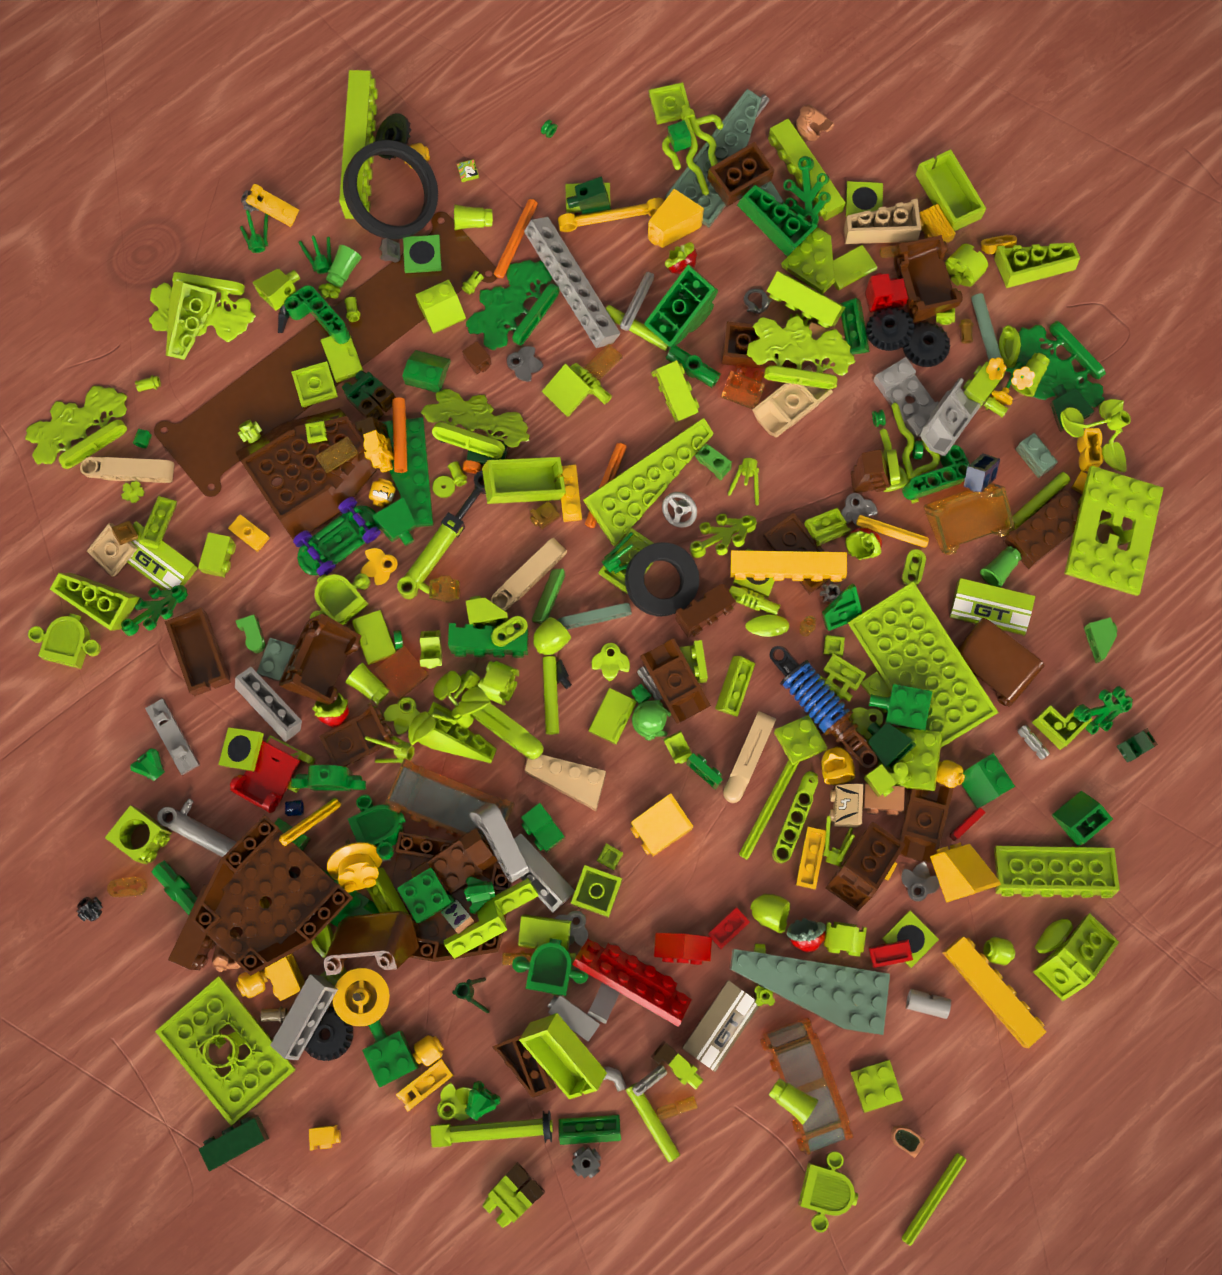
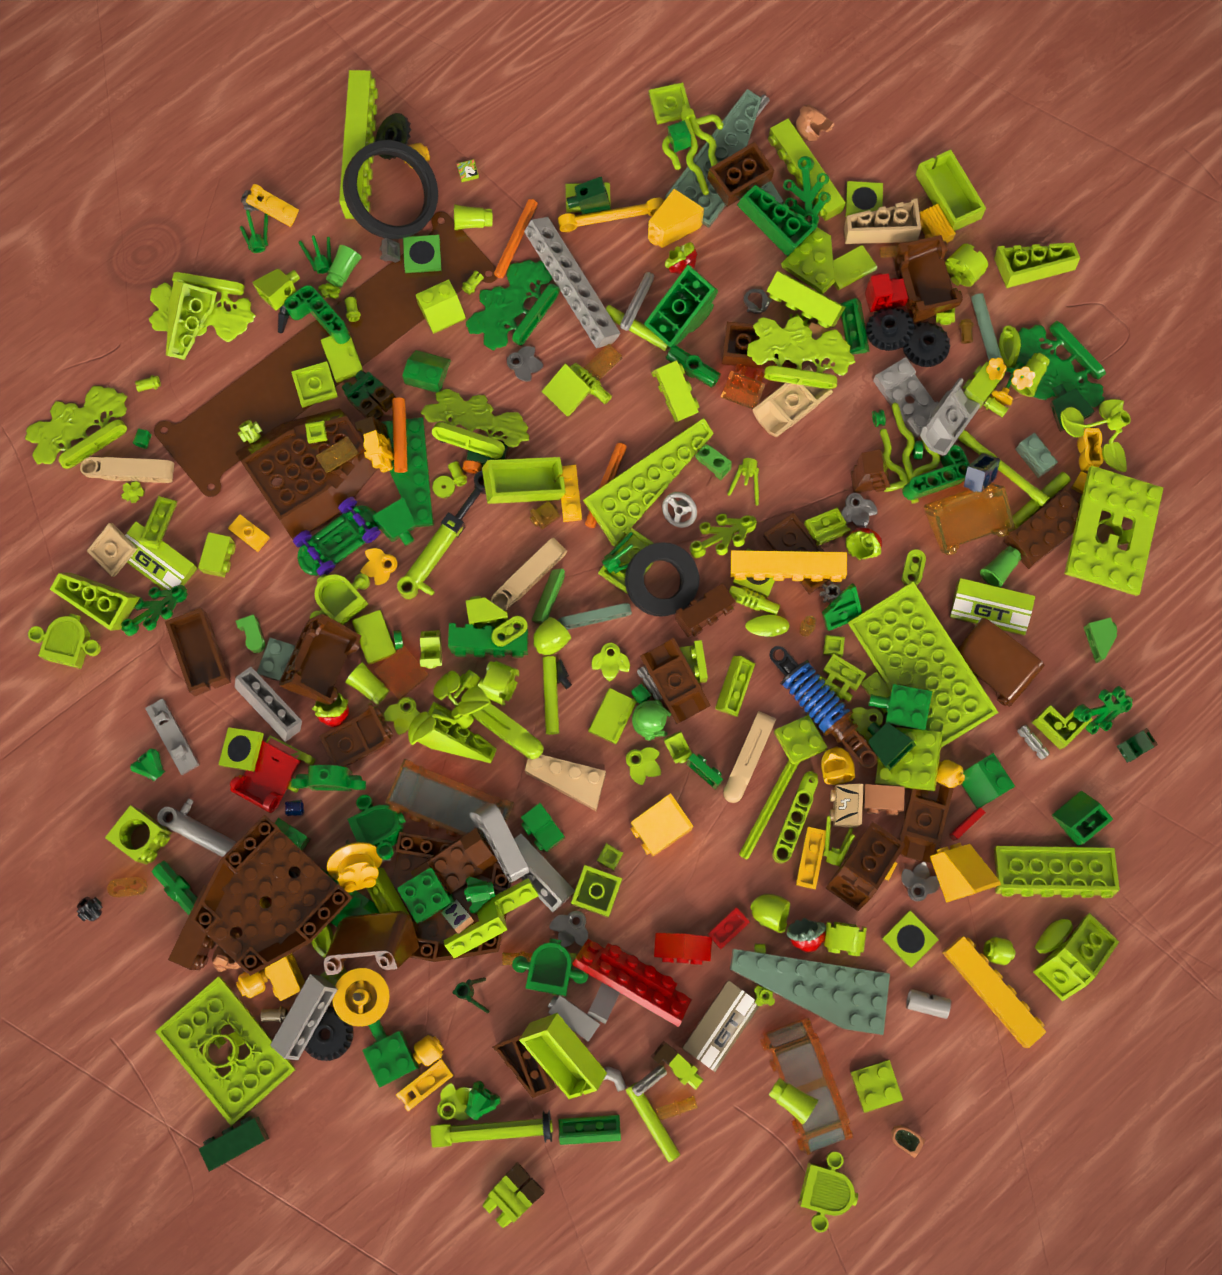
pearl gold tile [111,521,138,545] -> none
yellow axle [279,798,341,846] -> none
yellow brick [309,1125,341,1150] -> none
lime plant [365,736,414,764] -> none
yellow head [369,478,395,508] -> none
clear yellow brick [429,576,460,602] -> none
reddish brown brick [462,341,492,374] -> none
lime piece [518,914,571,951] -> none
green bush [541,119,558,138] -> none
dark grey brick [571,1146,602,1178] -> none
yellow axle [856,515,929,548] -> none
lime brick [864,762,910,797] -> none
red tile [869,939,913,968] -> none
lime beam [886,449,900,485] -> none
lime axle [902,1153,966,1246] -> none
yellow plate [981,235,1017,254] -> none
none -> lime plate [626,747,661,785]
none -> lime piece [958,430,1050,507]

